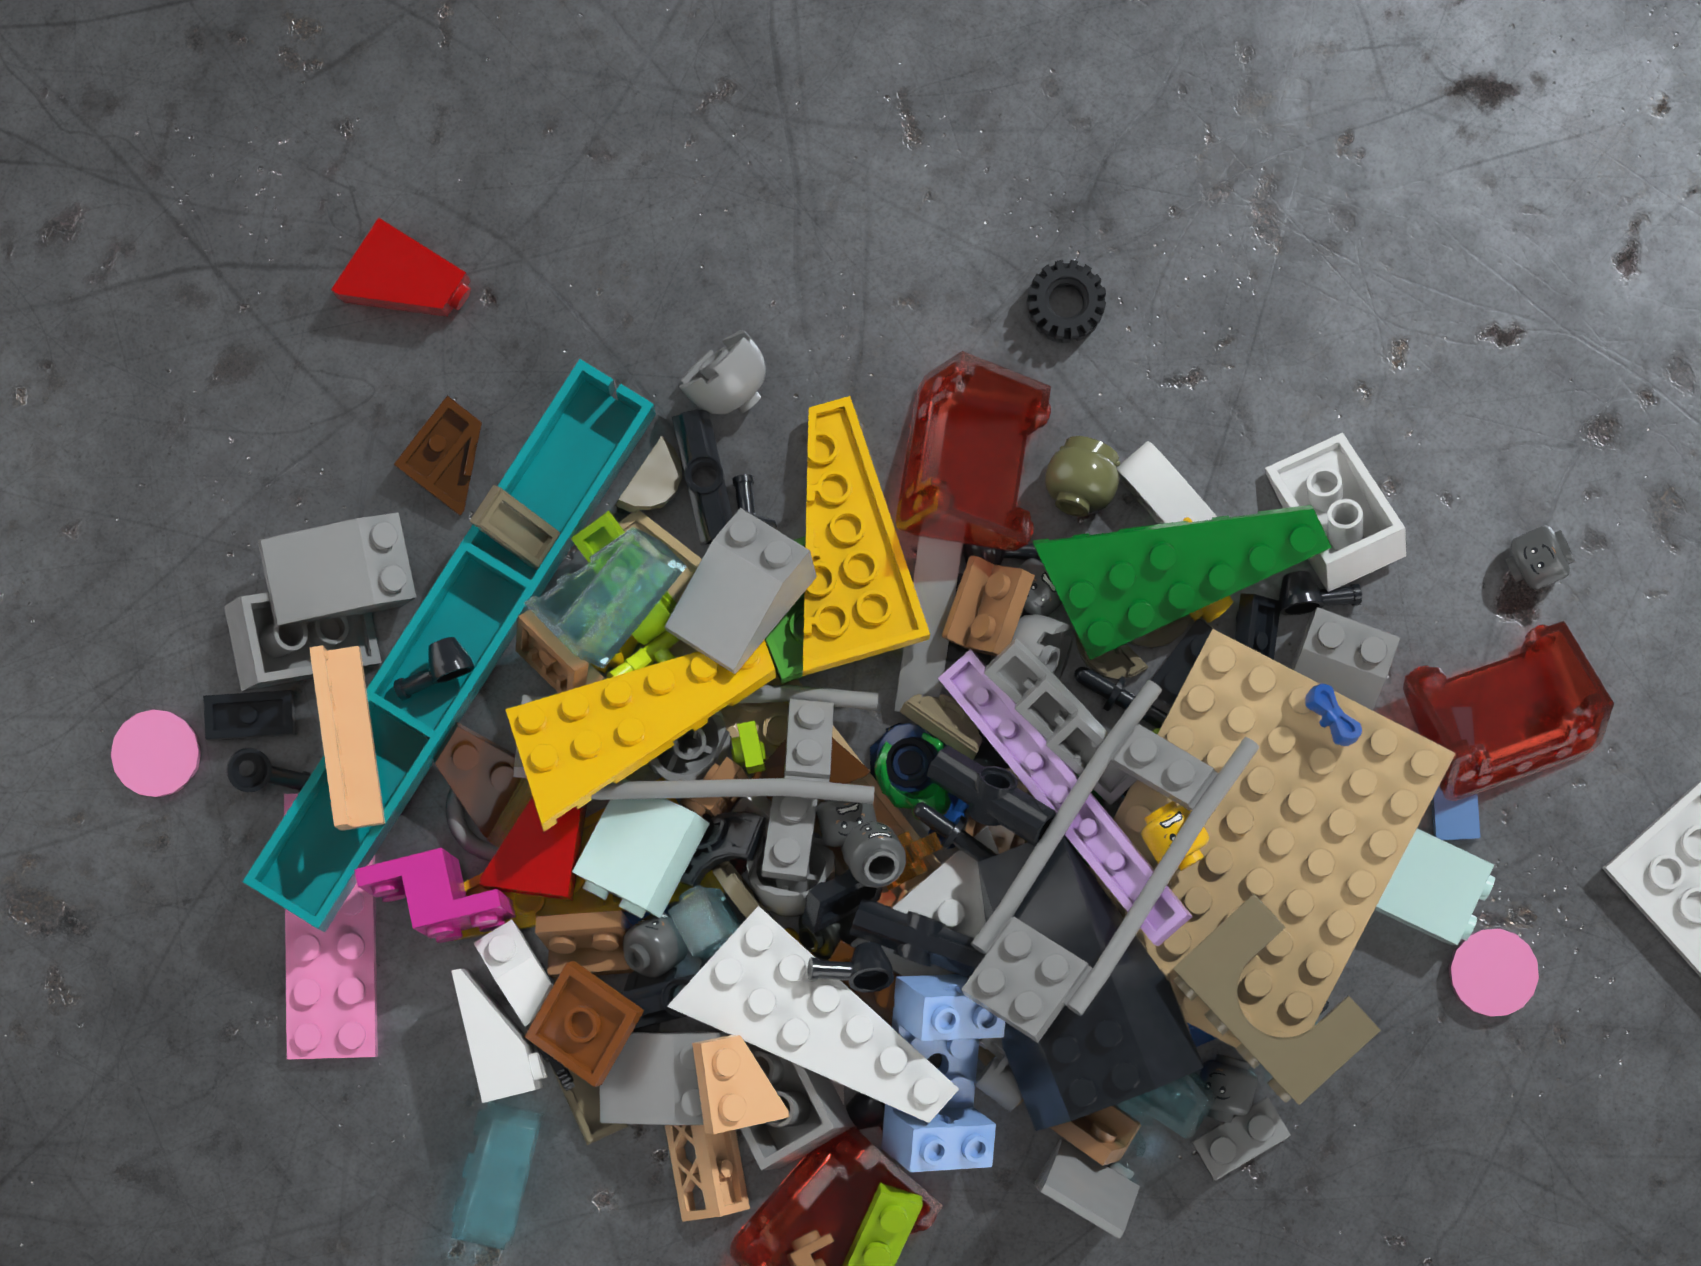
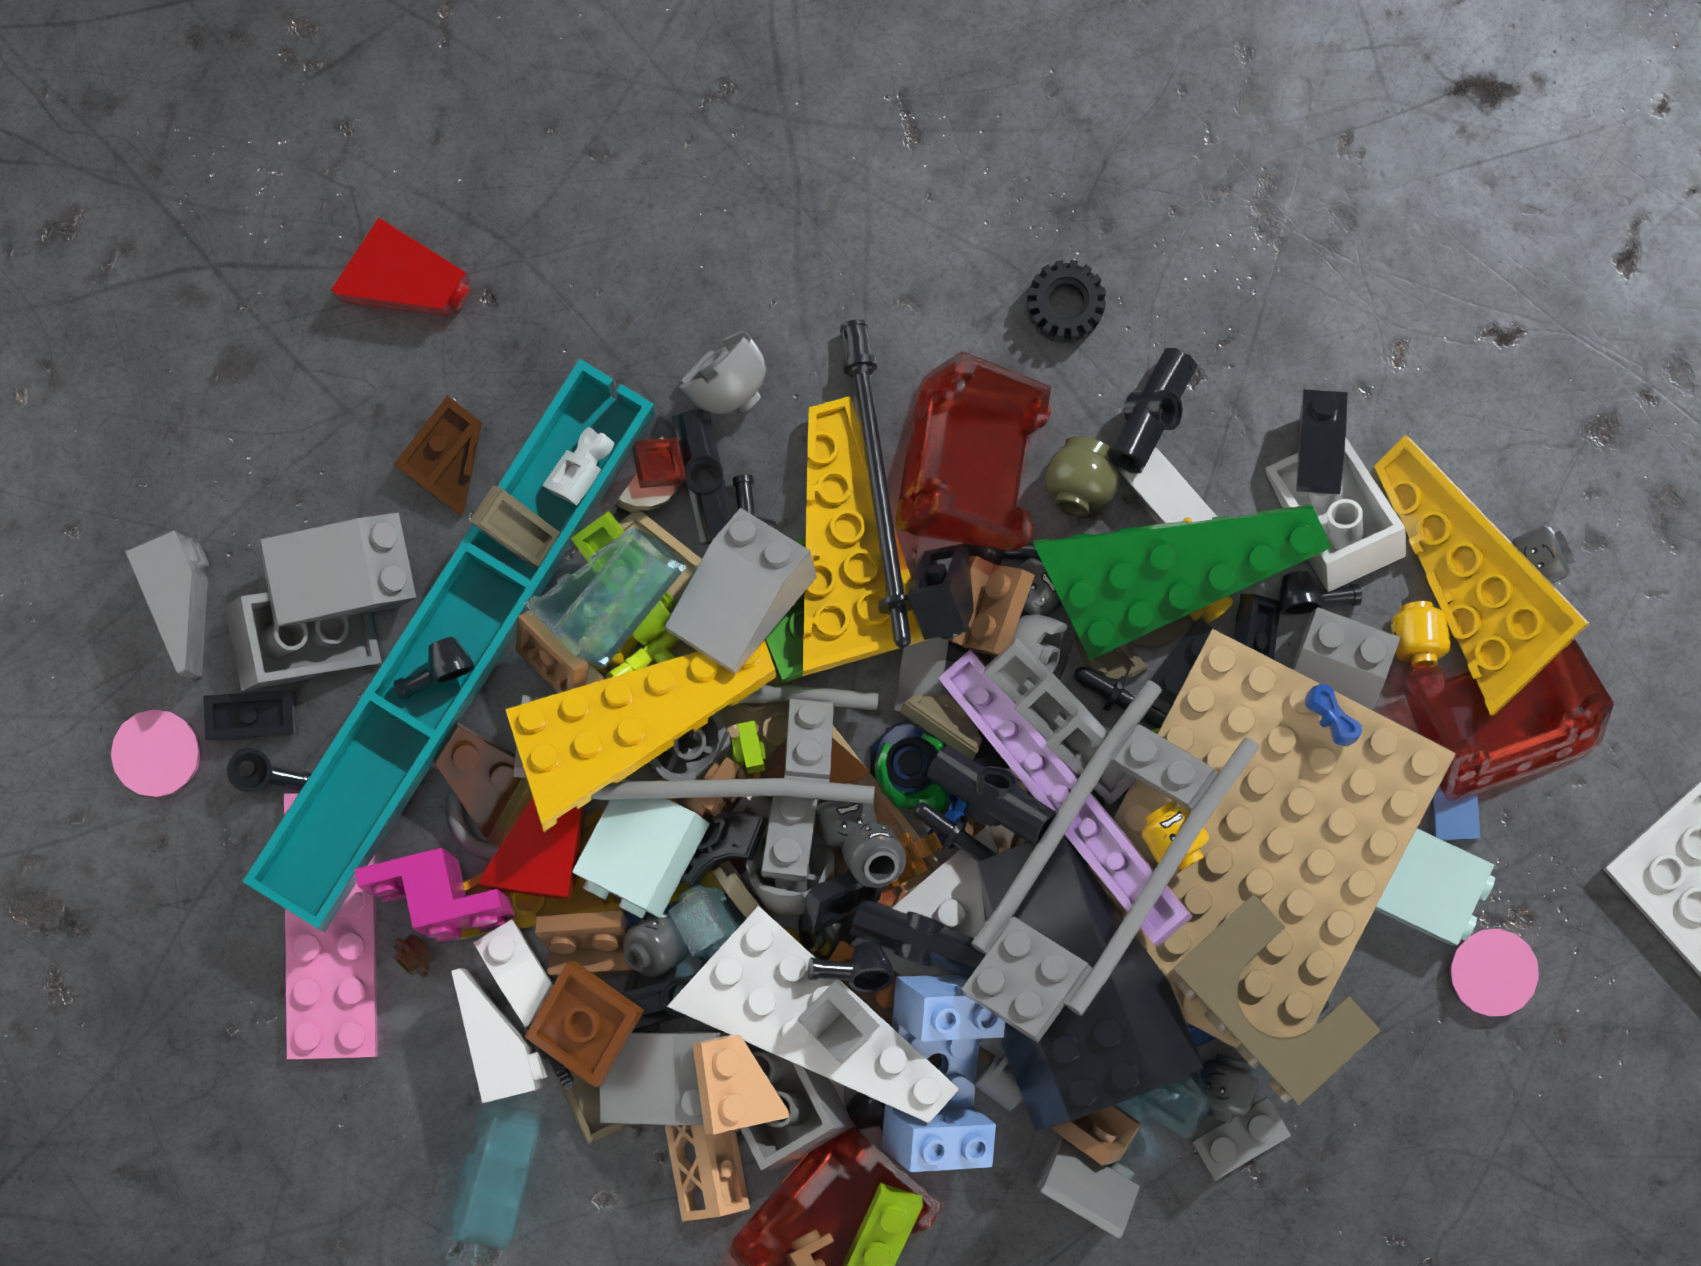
light nougat fence [309,645,385,831] -> none
none -> light grey slope [125,530,209,681]
none -> reddish brown plate [394,934,435,977]
none -> white plate [542,427,614,506]
none -> clear red plate [632,438,686,488]
none -> light grey panel [798,980,880,1063]
none -> black bar [840,319,913,648]
none -> black slope [907,543,974,640]
none -> black piece [1109,348,1198,473]
none -> black slope [1296,389,1348,494]
none -> yellow wing [1374,435,1590,716]
none -> yellow head [1390,601,1451,669]

